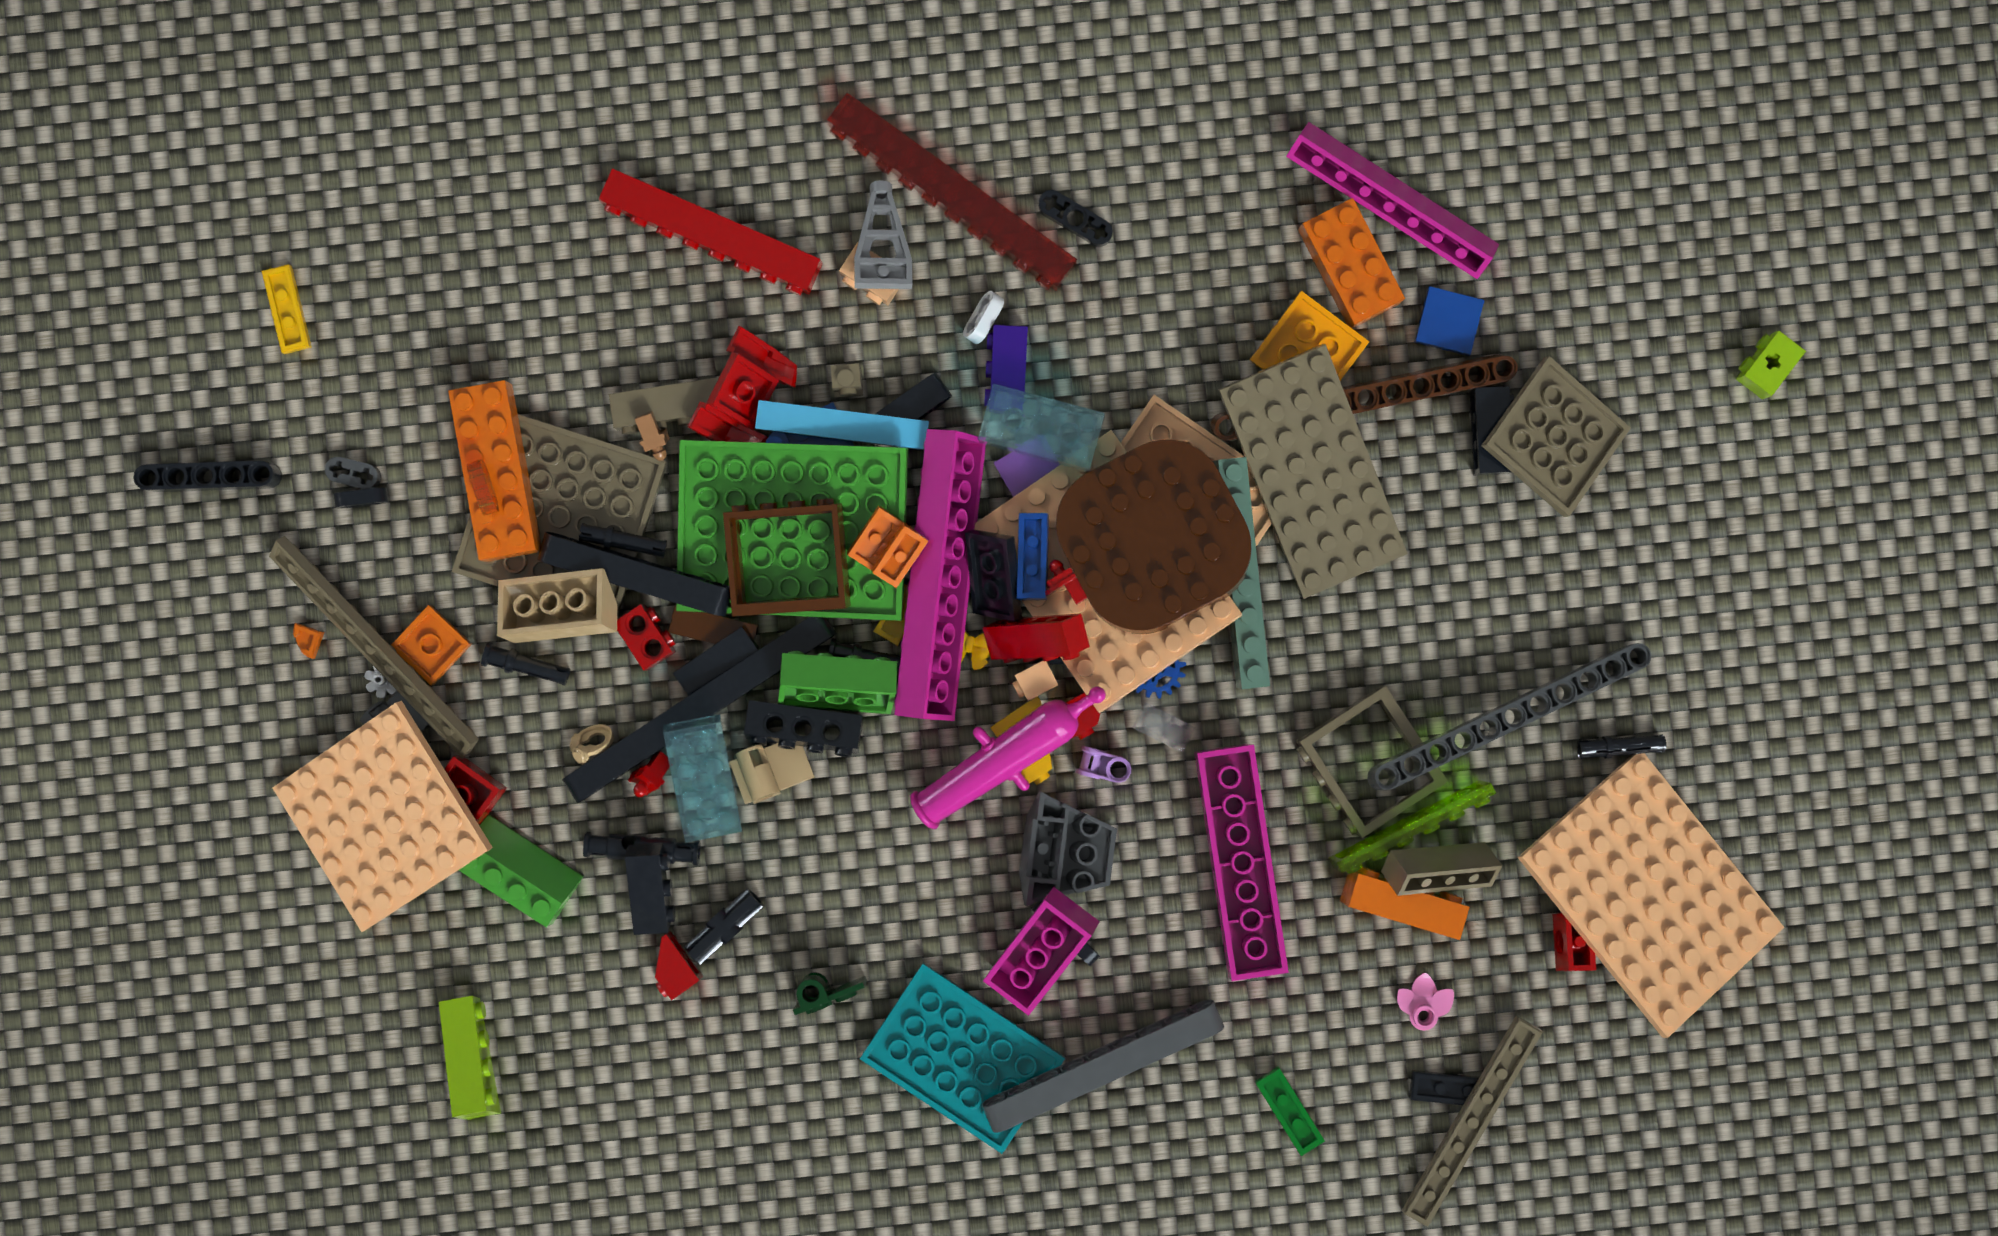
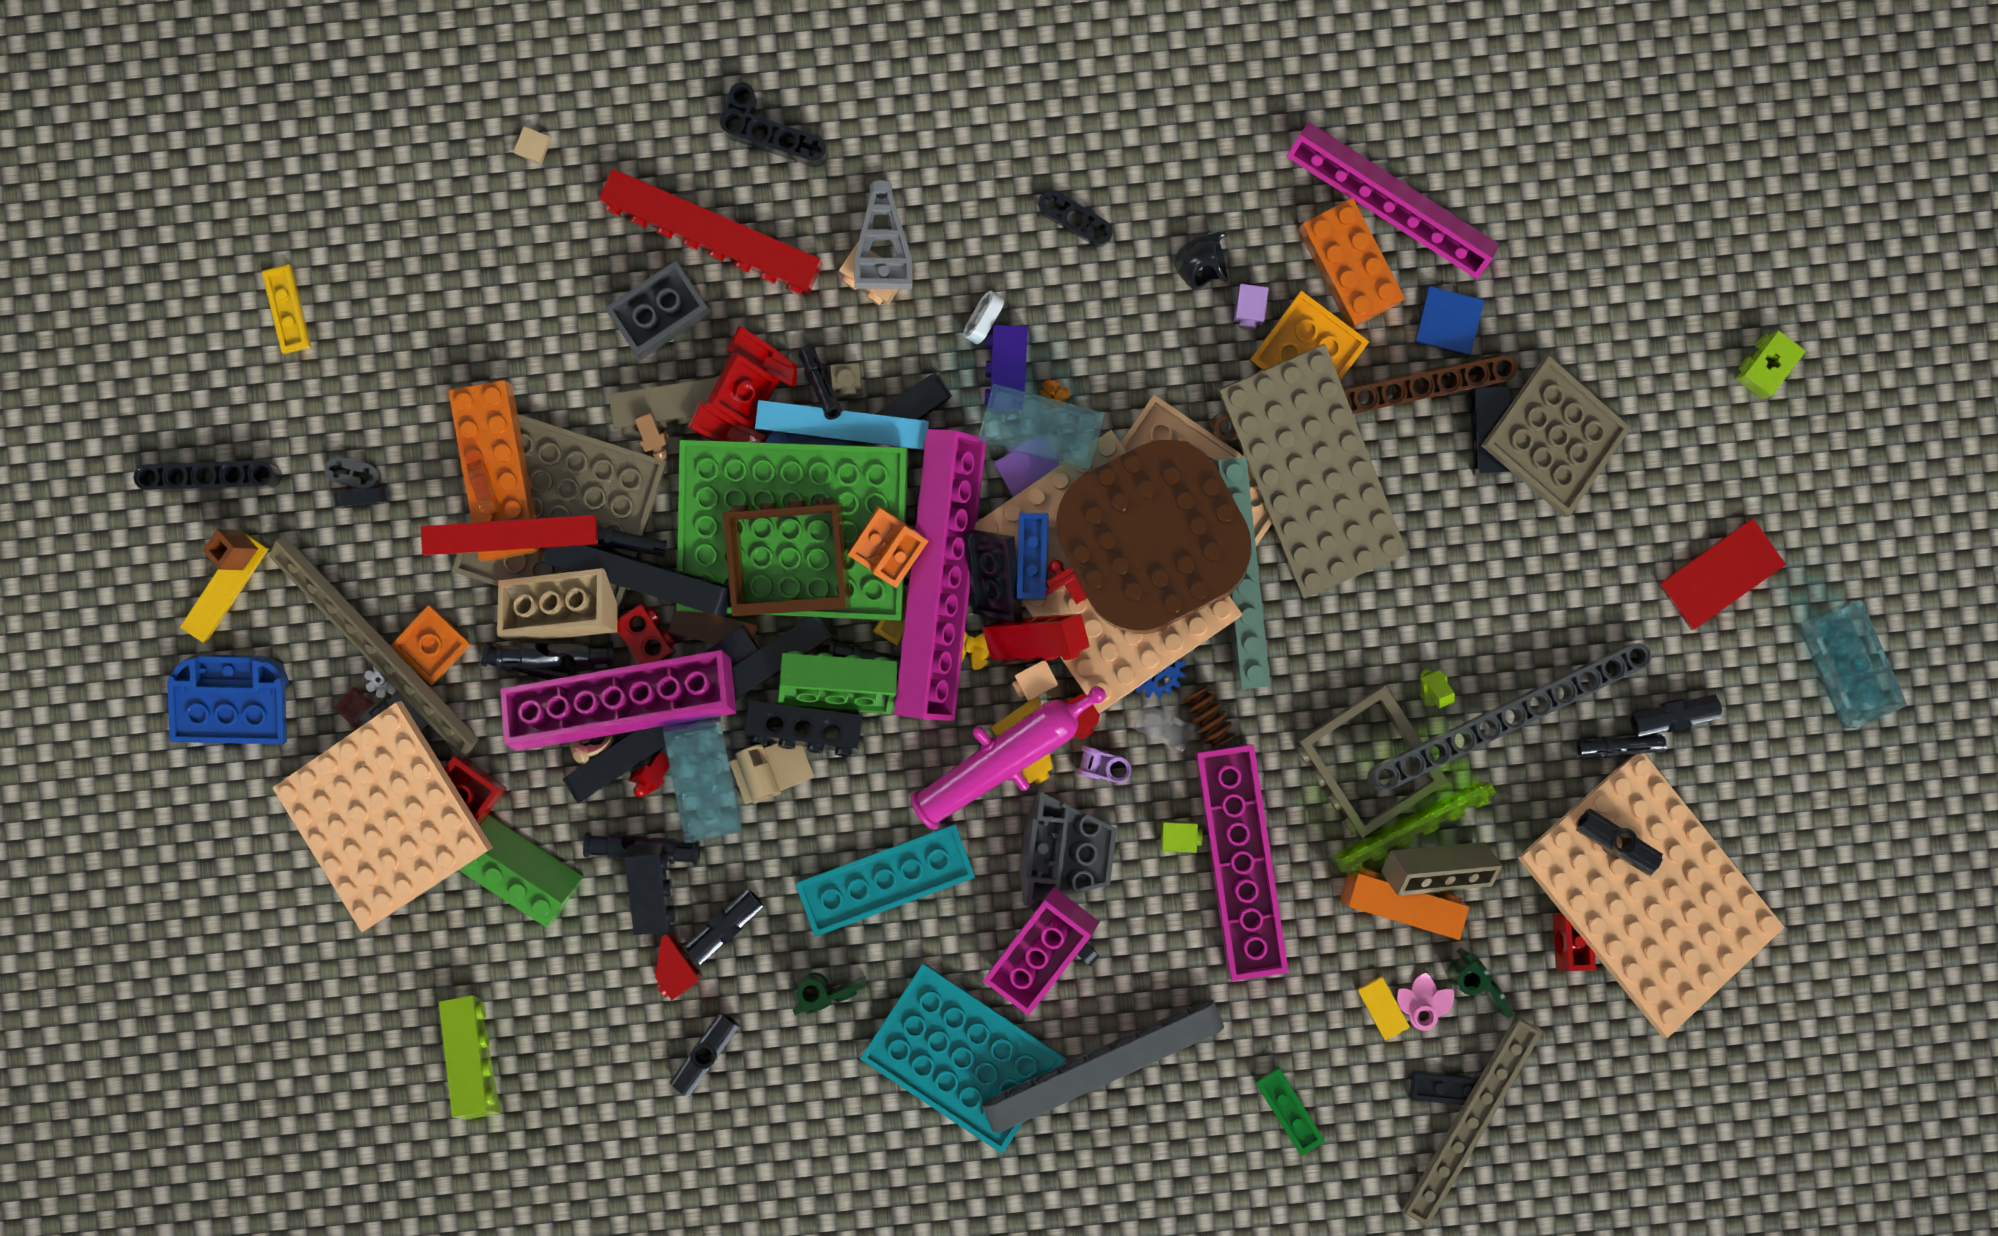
orange tile [293,623,325,659] -> none
clear red brick [827,93,1077,291] -> none
none -> blue plate [167,655,289,744]
none -> yellow tile [180,533,269,643]
none -> dark orange brick [202,529,258,570]
none -> clear red tile [333,687,374,727]
none -> red tile [420,515,598,556]
none -> black piece [496,642,613,668]
none -> dark pink brick [500,650,736,751]
none -> tan tile [513,126,552,165]
none -> dark grey brick [605,260,712,360]
none -> black piece [669,1011,740,1097]
none -> black beam [720,82,828,167]
none -> teal plate [795,823,975,937]
none -> black pin [798,345,842,420]
none -> orange plant [1039,379,1070,415]
none -> lime brick [1160,821,1203,853]
none -> black piece [1175,231,1228,290]
none -> reddish brown piece [1182,685,1237,749]
none -> lavender brick [1233,284,1269,329]
none -> yellow tile [1357,976,1410,1041]
none -> lime piece [1420,669,1455,708]
none -> dark green piece [1448,948,1513,1019]
none -> black piece [1576,809,1663,875]
none -> black piece [1630,694,1722,737]
none -> red tile [1659,518,1786,630]
none -> clear light blue brick [1797,600,1908,728]

